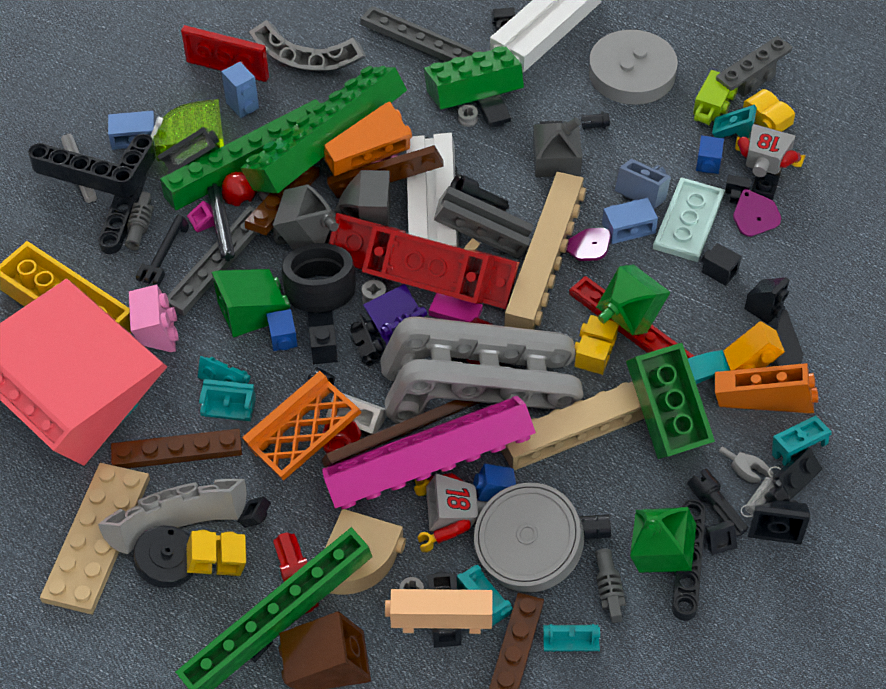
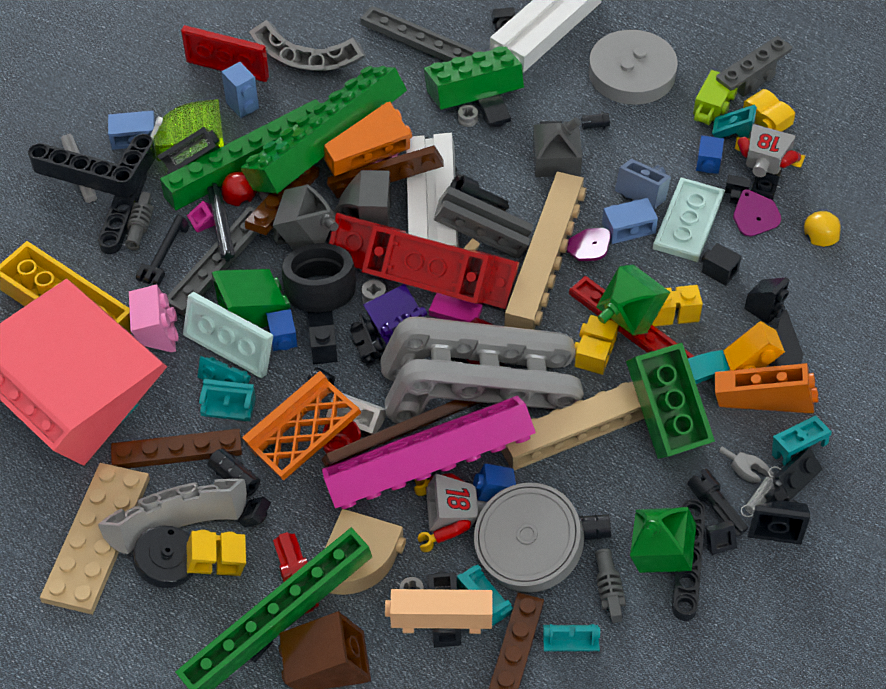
none -> light aqua tile [183,292,273,378]
none -> black axle [208,448,260,497]
none -> yellow piece [652,285,703,326]
none -> yellow hair [804,211,841,247]

